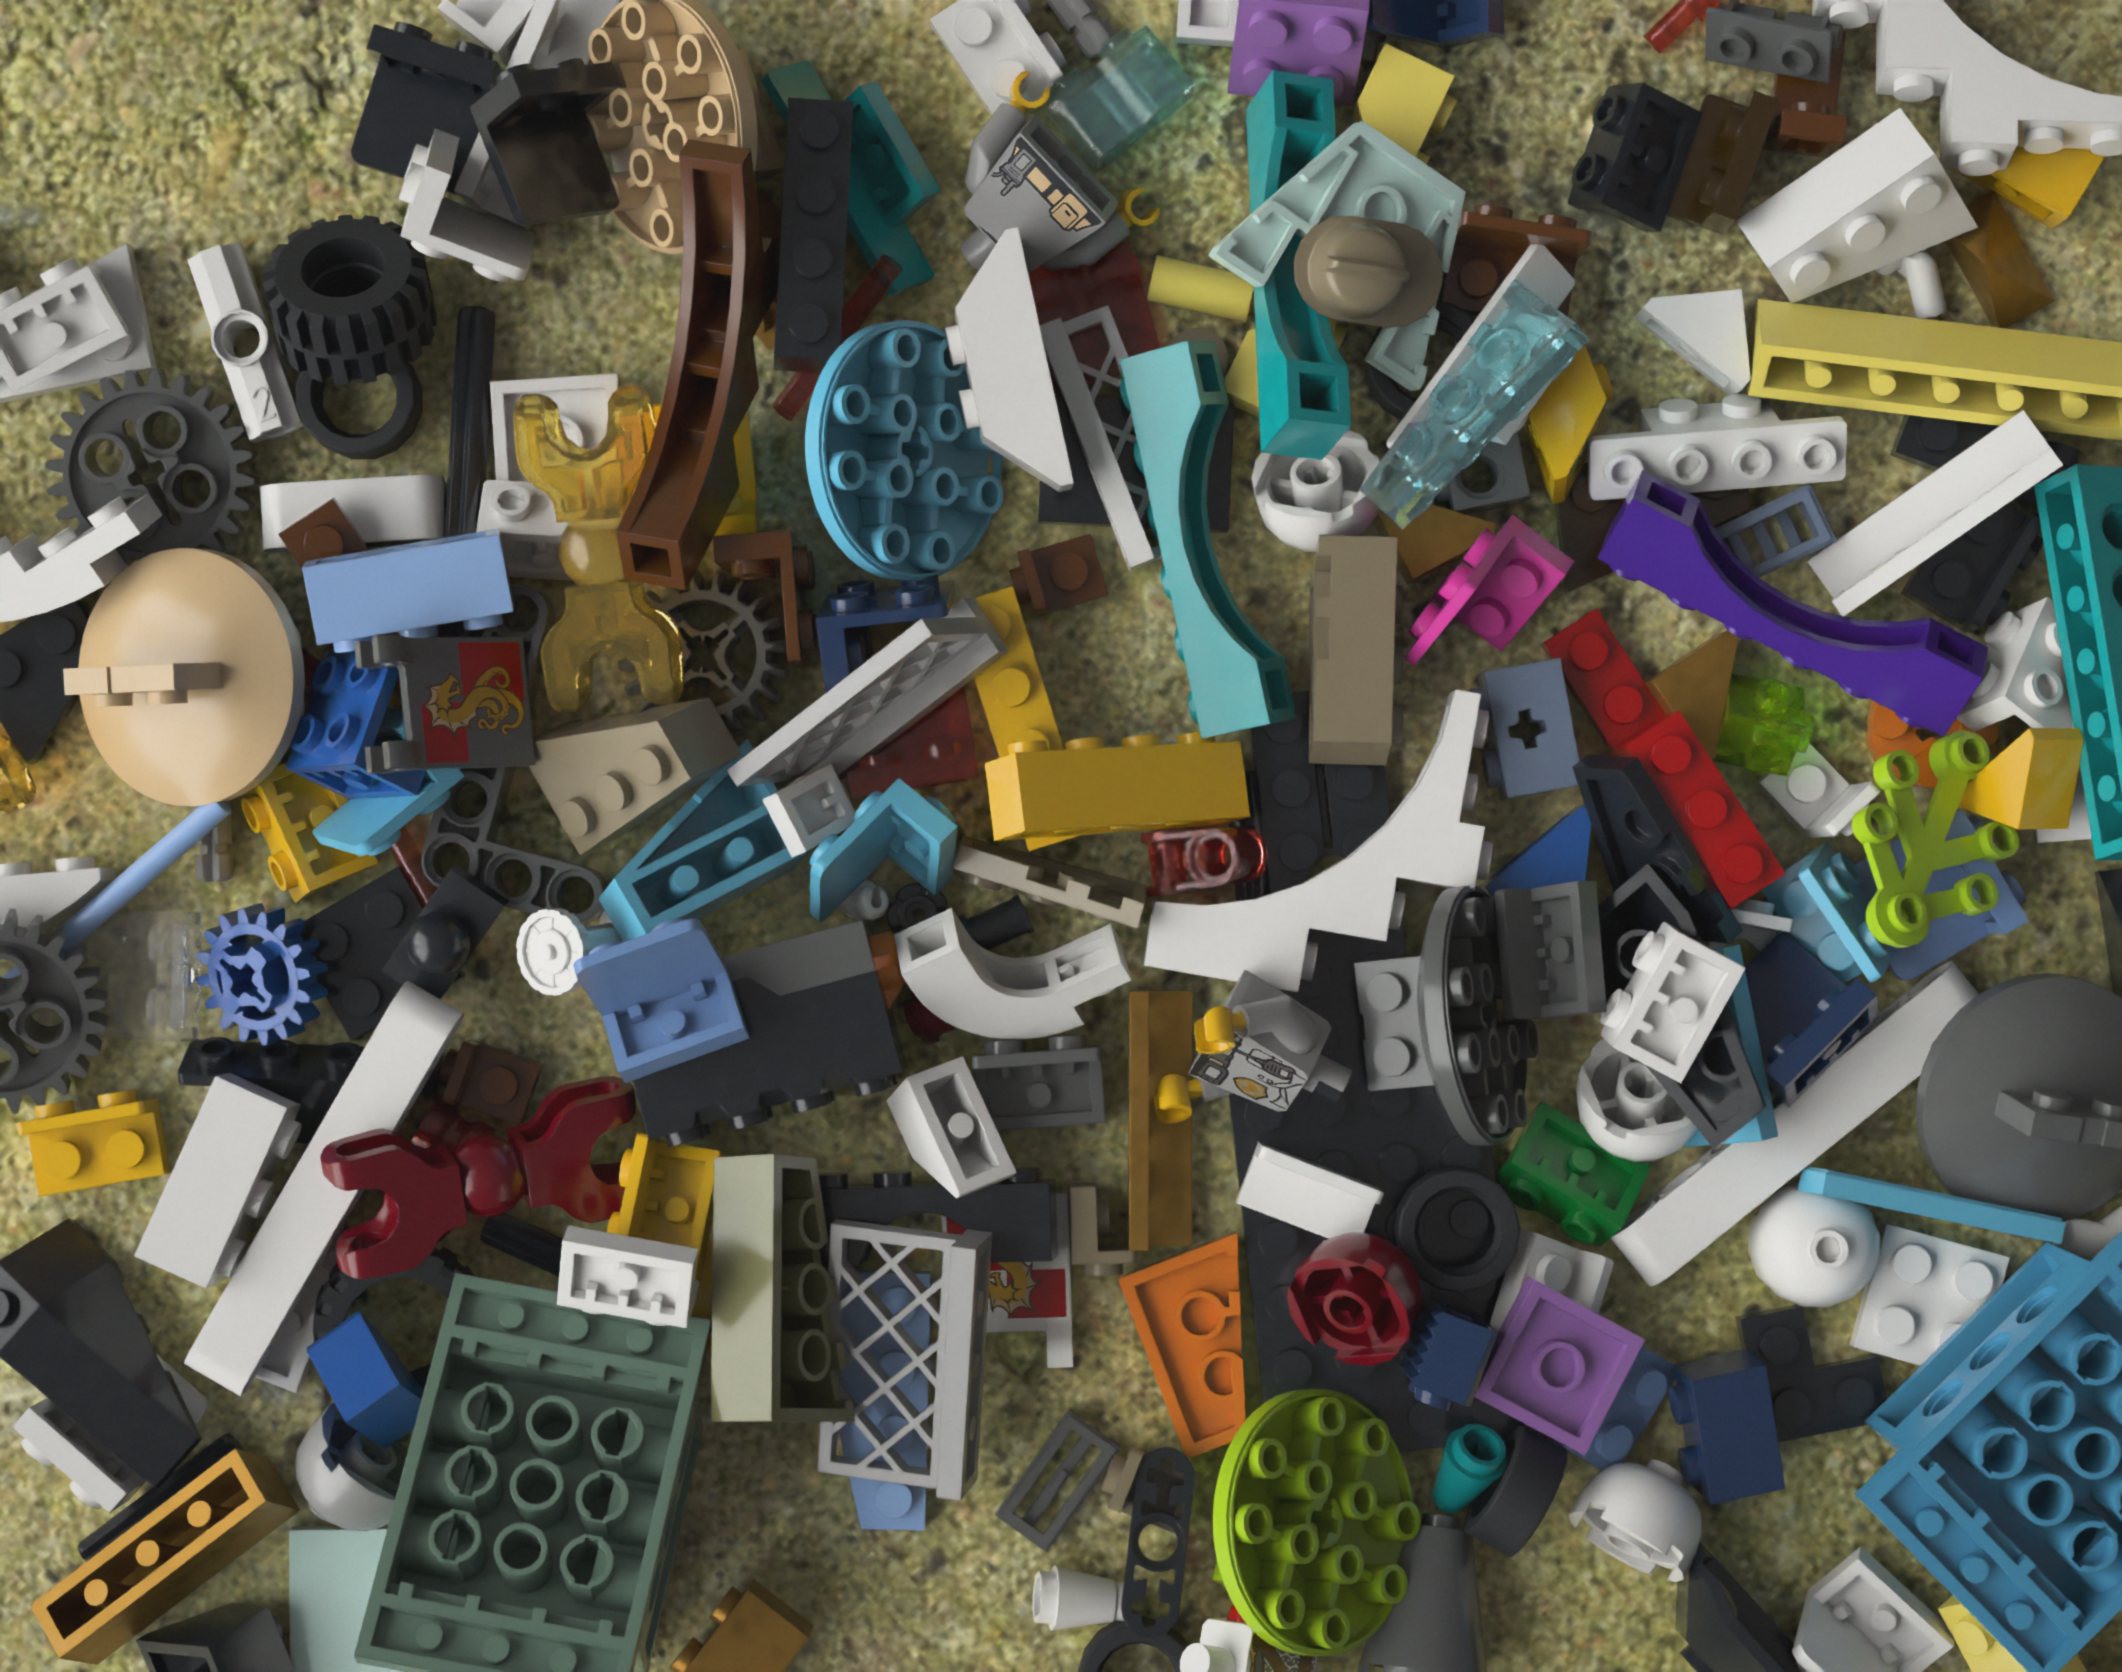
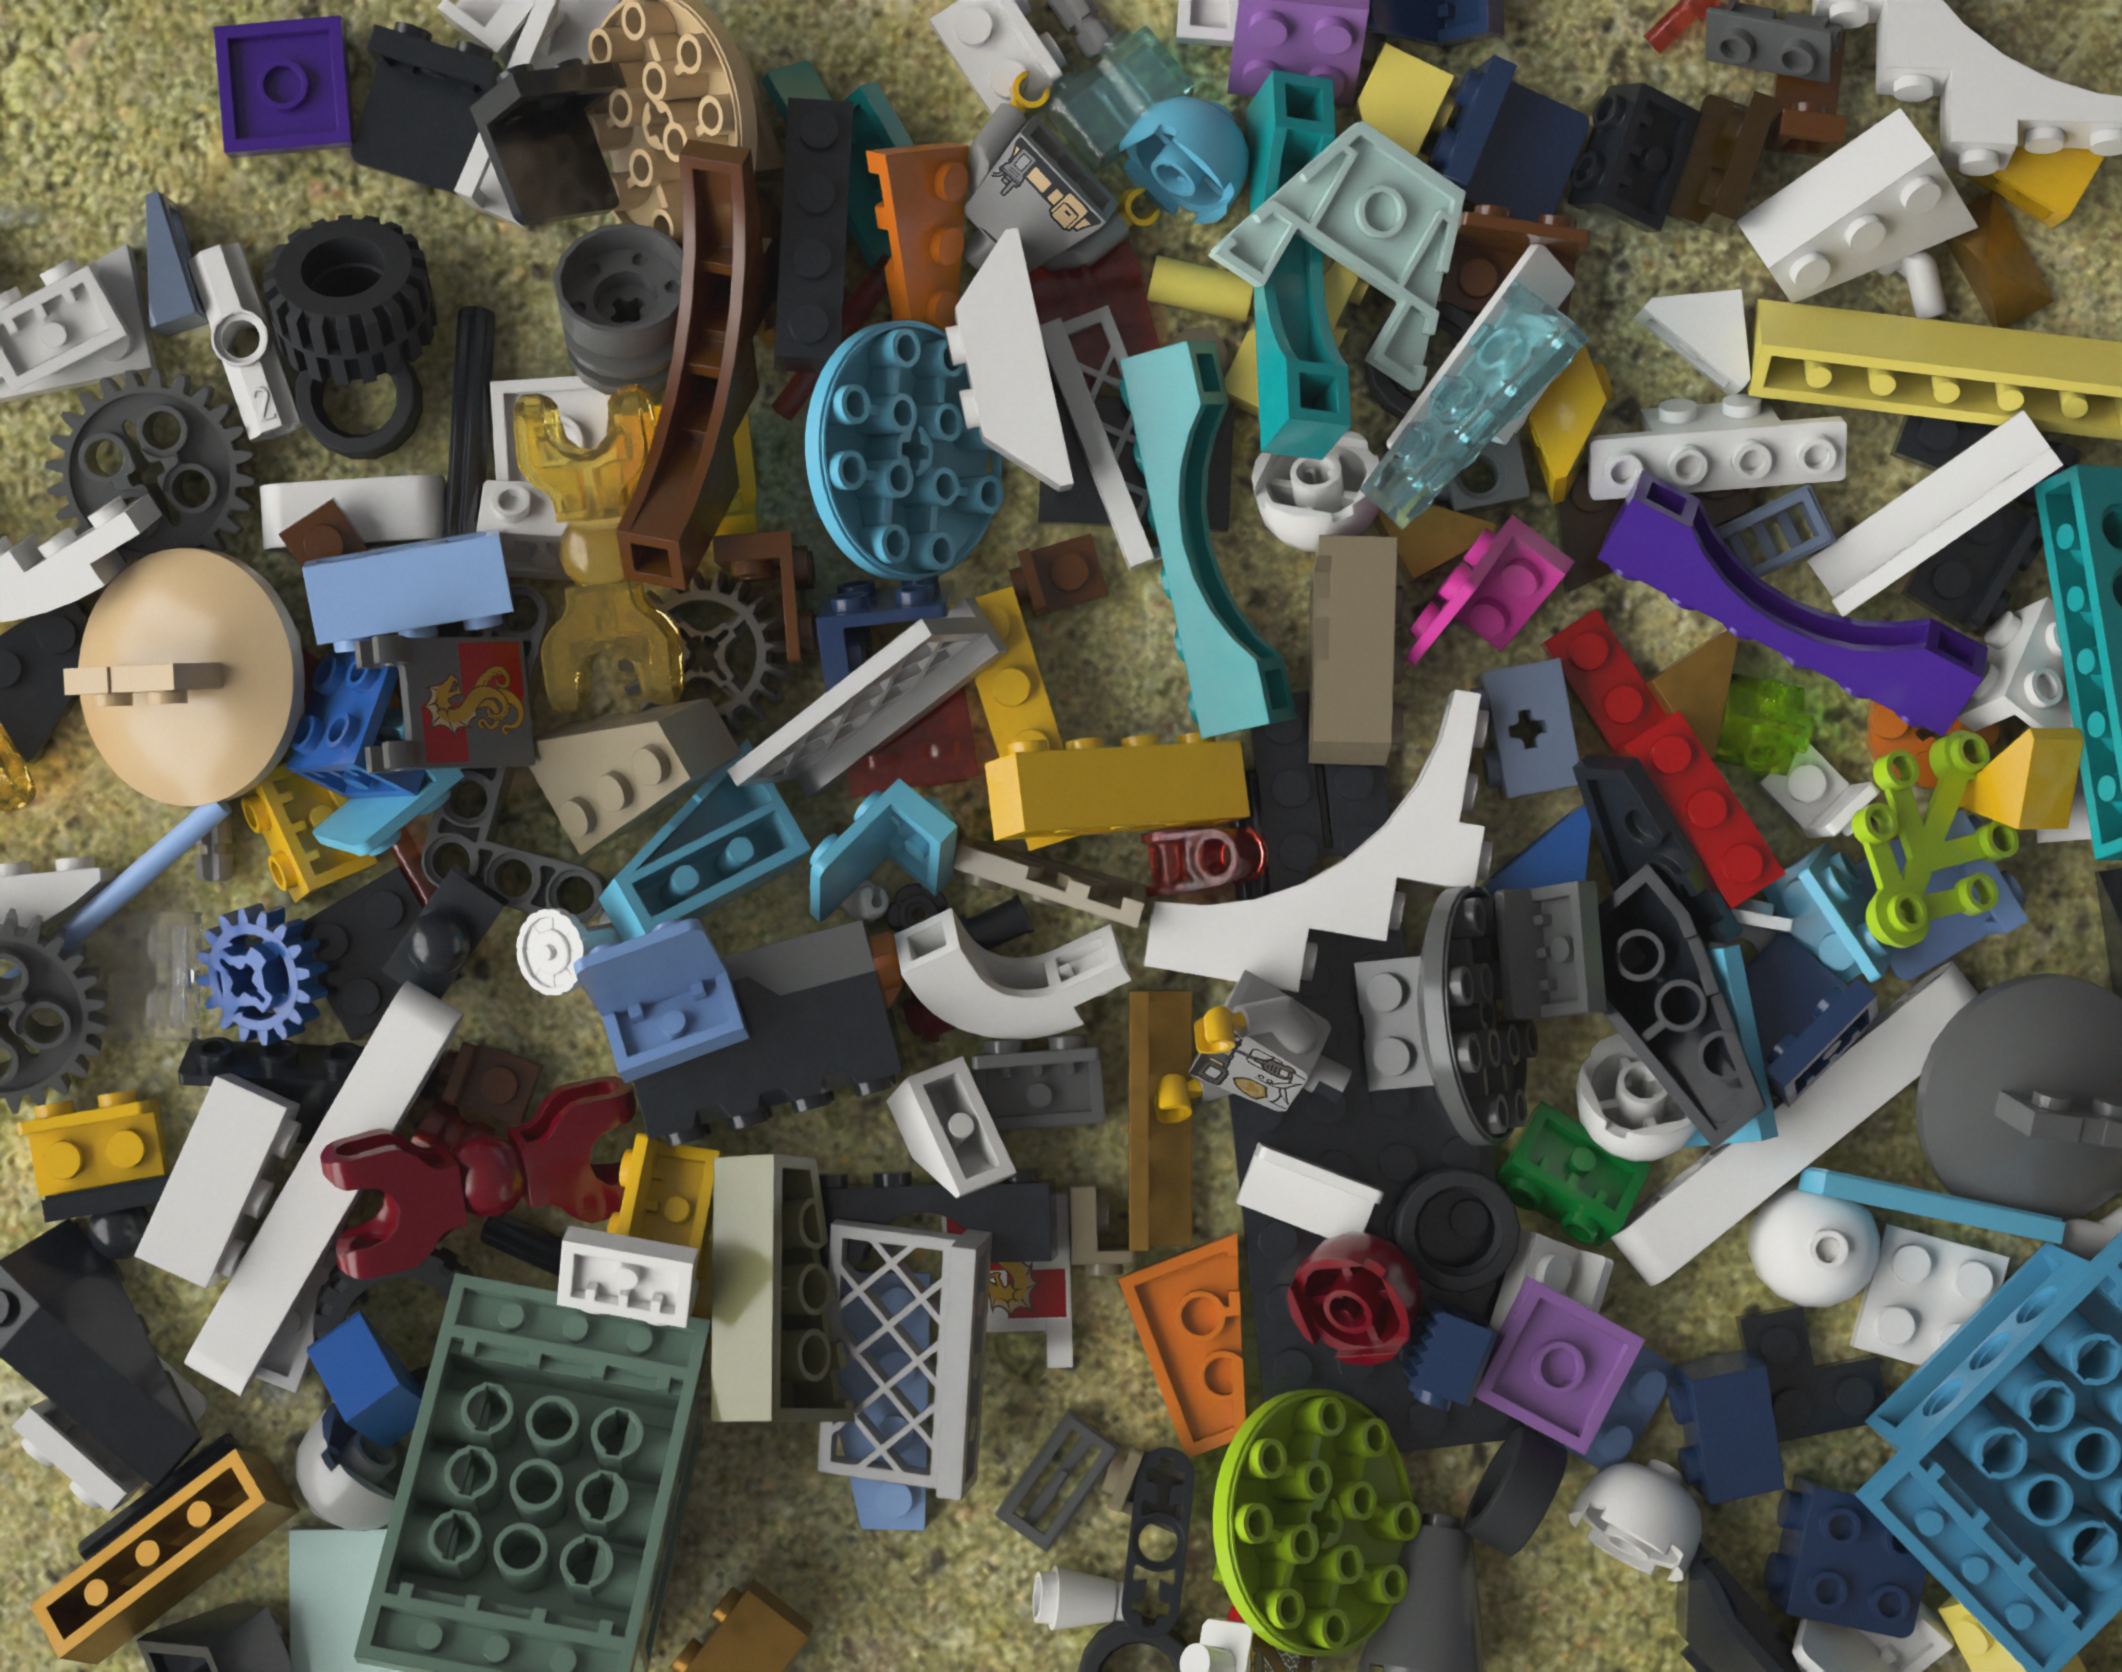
white bracket [399,128,534,282] -> none
white bracket [762,764,856,857] -> none
dark tan piece [1293,216,1442,328] -> none
teal cone [1431,1424,1506,1514] -> none
white bracket [1600,922,1746,1083] -> none
none -> black tile [41,1173,171,1260]
none -> sand blue slope [146,191,209,336]
none -> dark purple plate [214,16,355,158]
none -> dark grey wheel [554,223,683,398]
none -> orange wing [866,142,969,333]
none -> medium azure cylinder [1119,96,1249,224]
none -> dark blue bracket [1430,55,1589,222]
none -> dark blue bracket [1763,1474,1927,1638]

